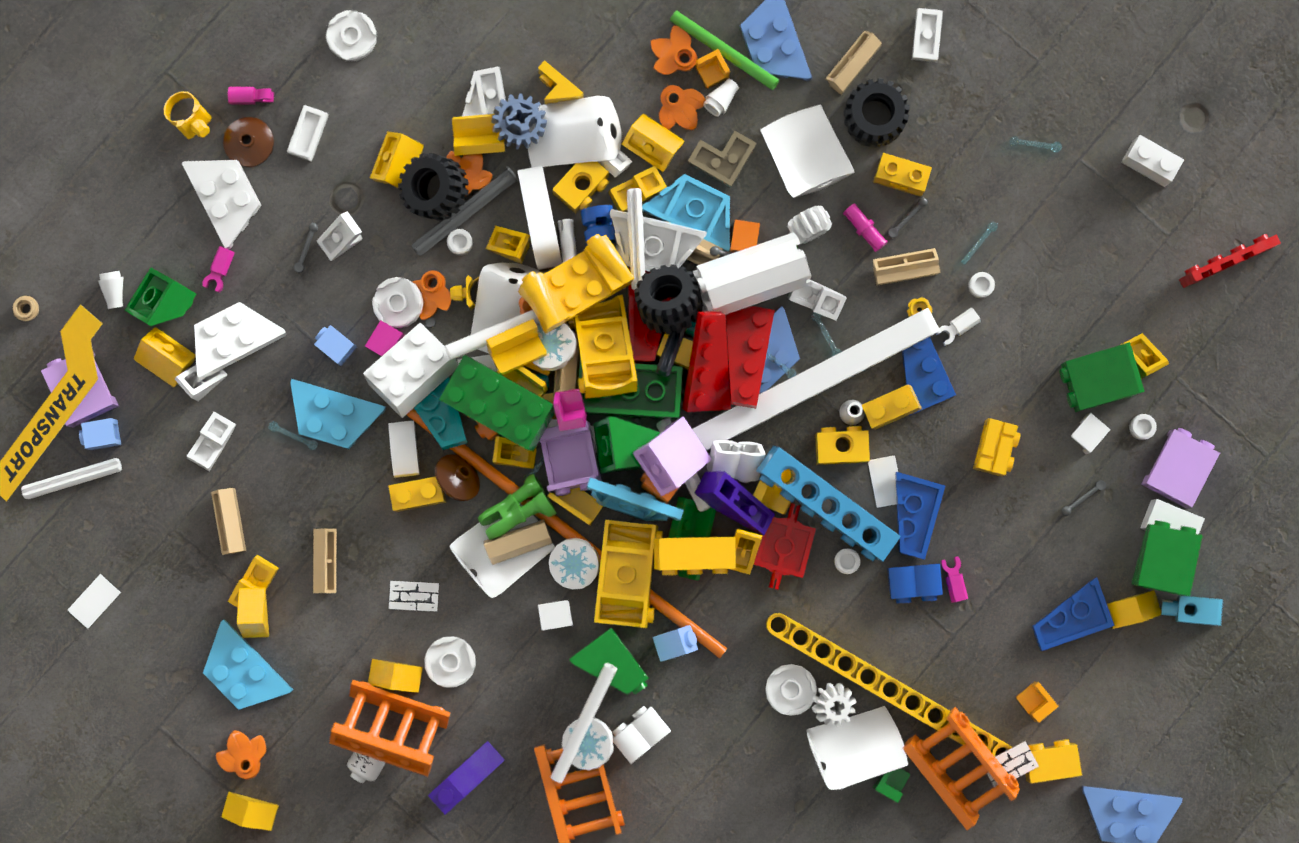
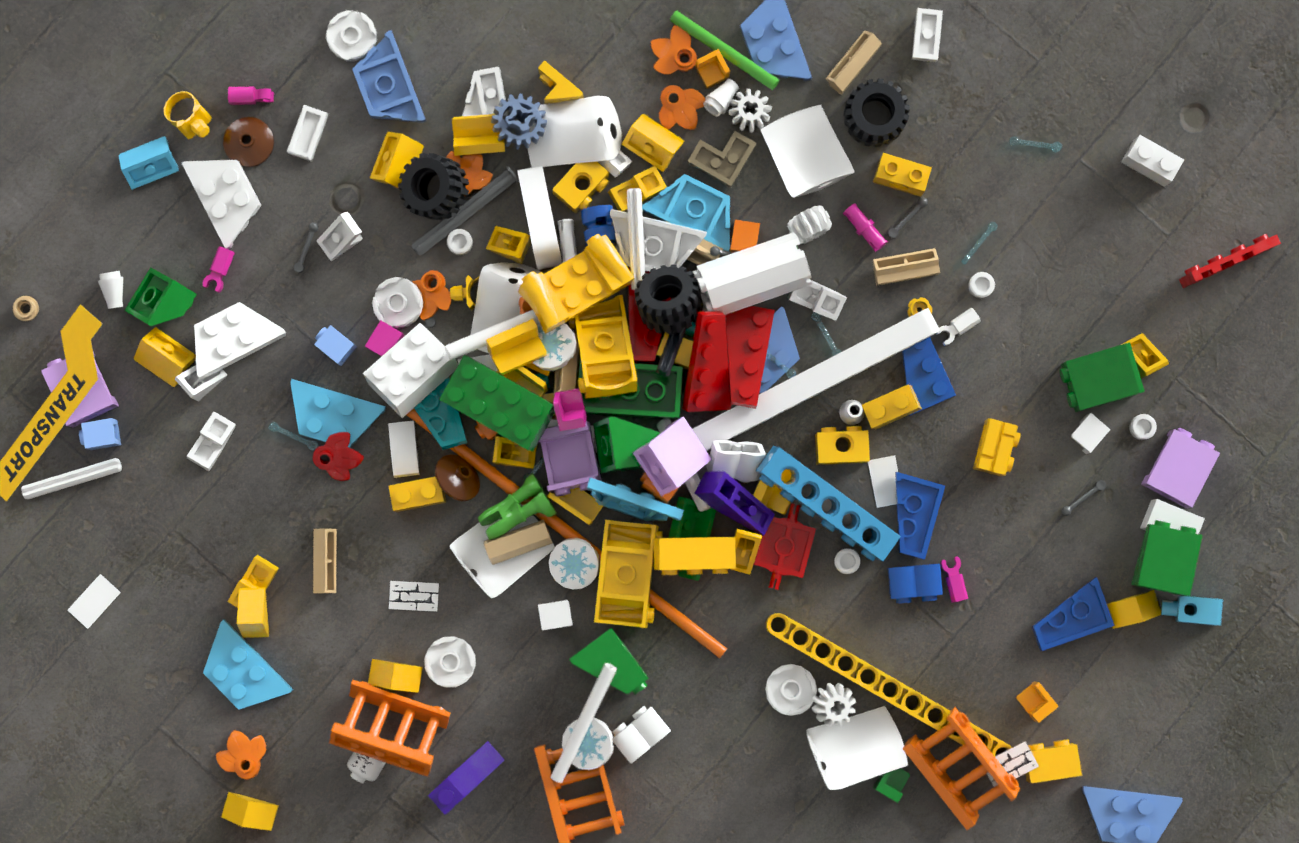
tan piece [211,488,246,555] -> none
light blue brick [653,625,698,662] -> none
none -> medium azure panel [119,136,179,189]
none -> red plate [312,432,364,481]
none -> medium blue wing [352,30,426,123]
none -> white gear [728,88,772,132]

